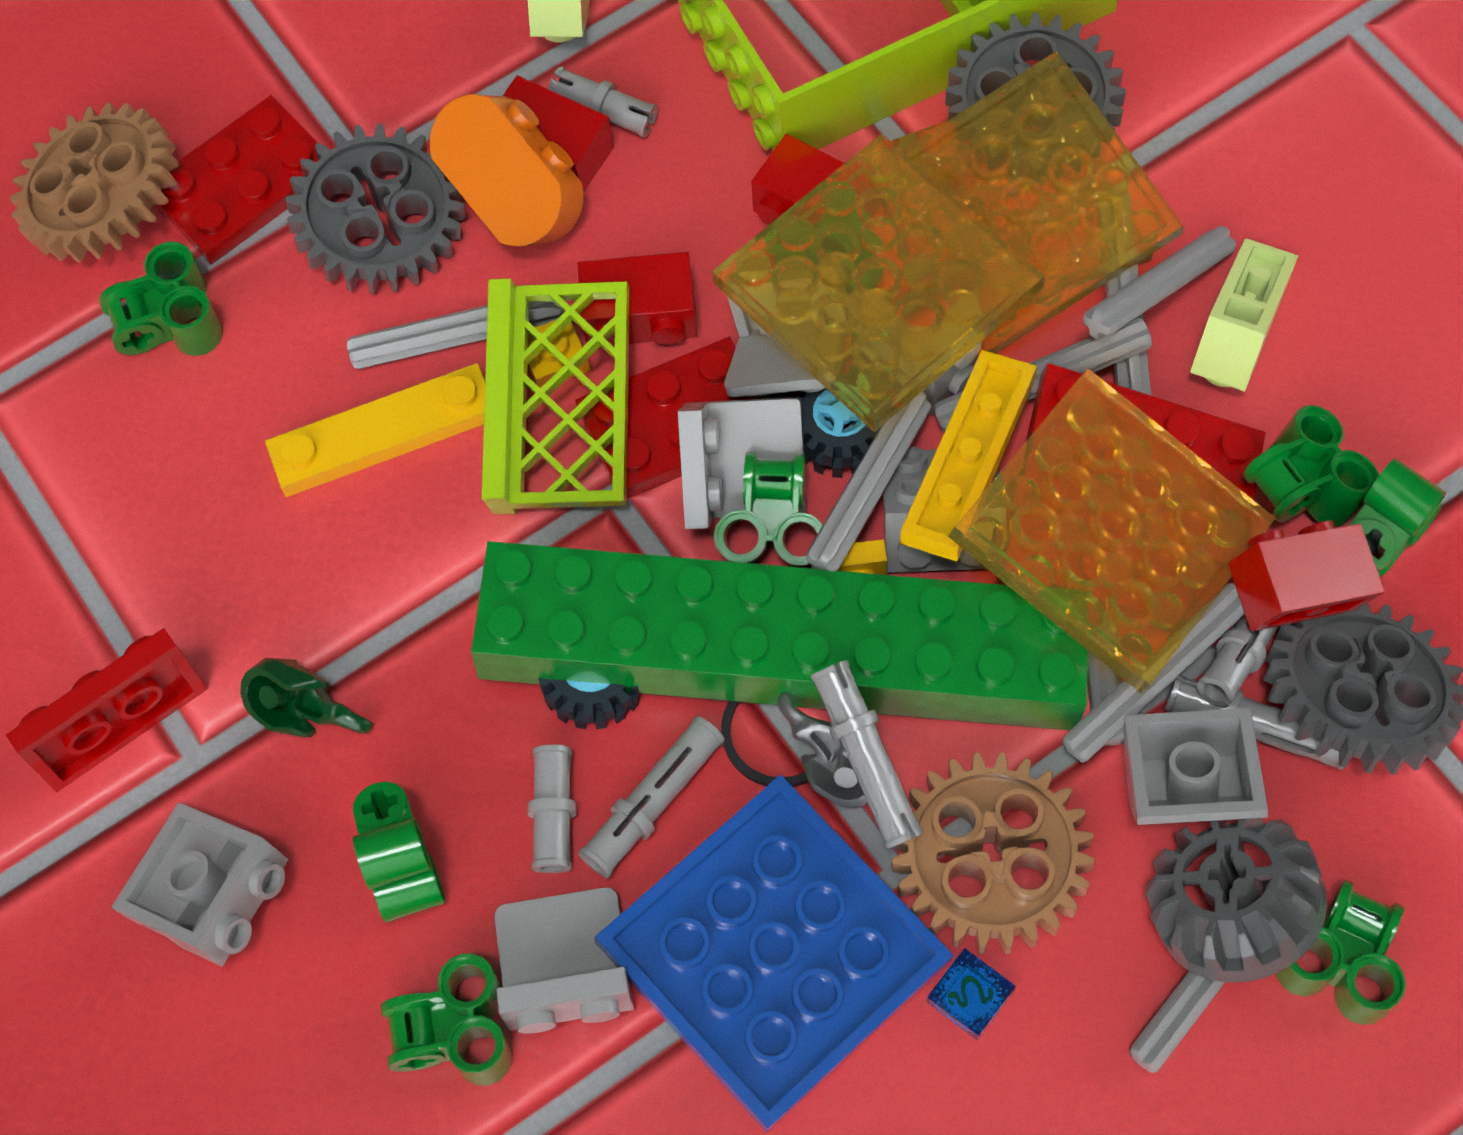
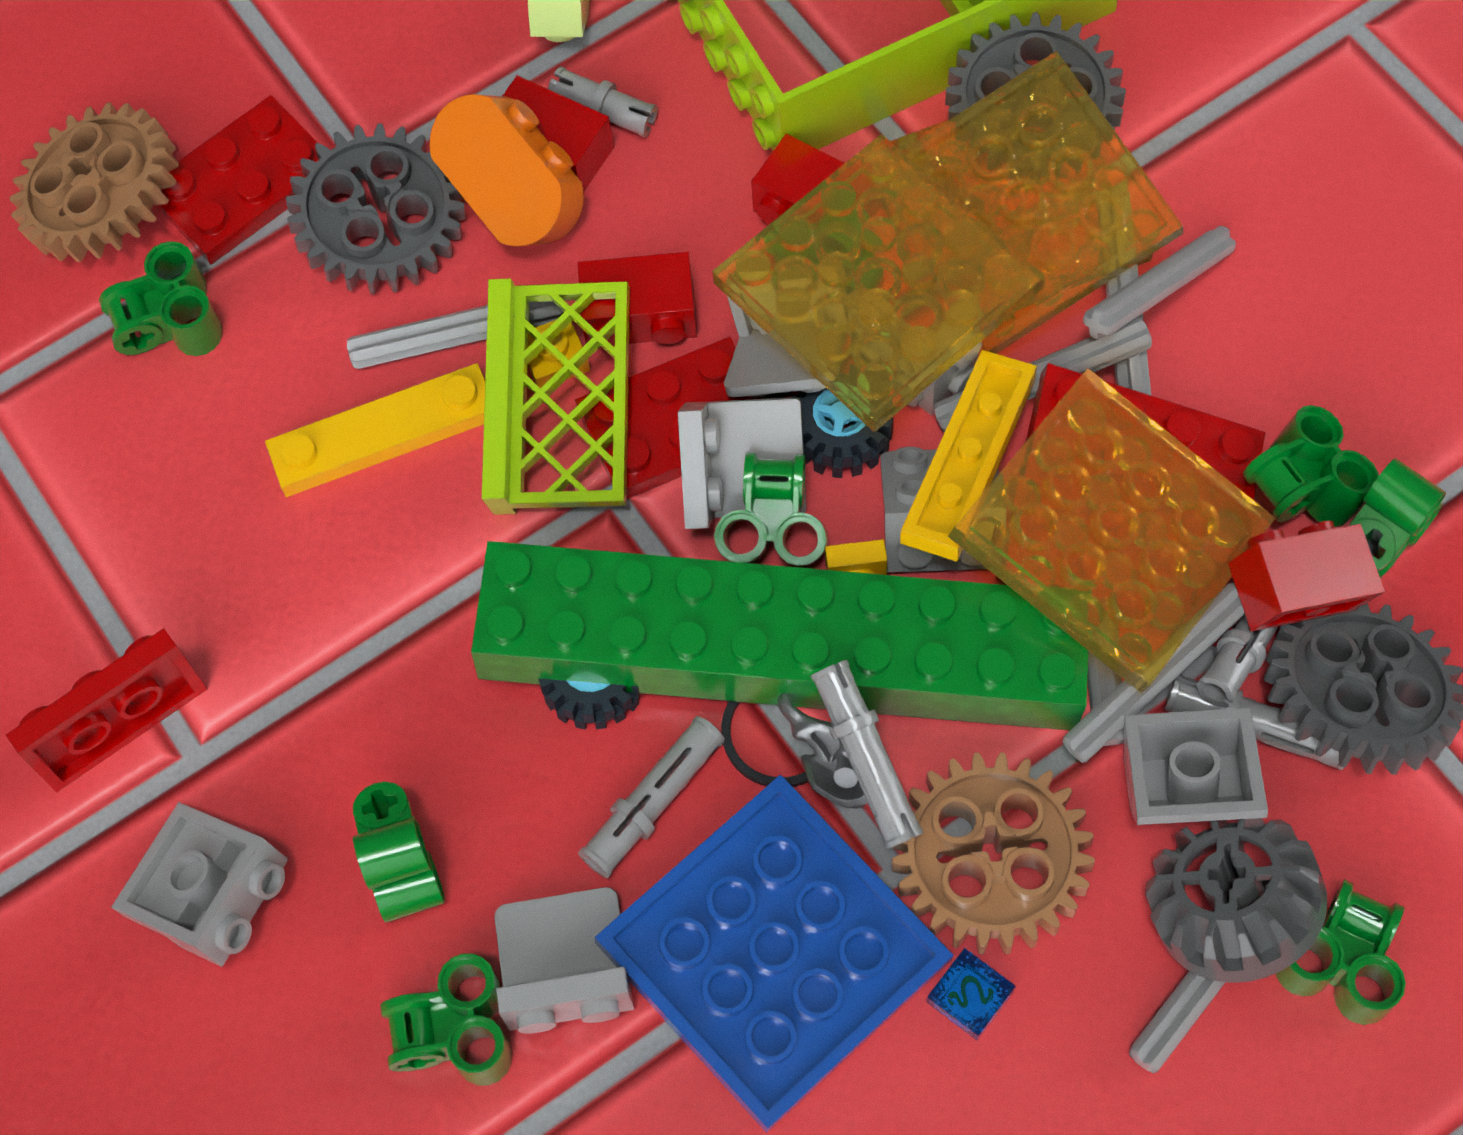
dark green piece [240,658,373,737] -> none
light grey pin [527,745,576,873] -> none
light grey axle [806,389,931,572] -> none
yellowish green slope [1190,238,1298,391] -> none

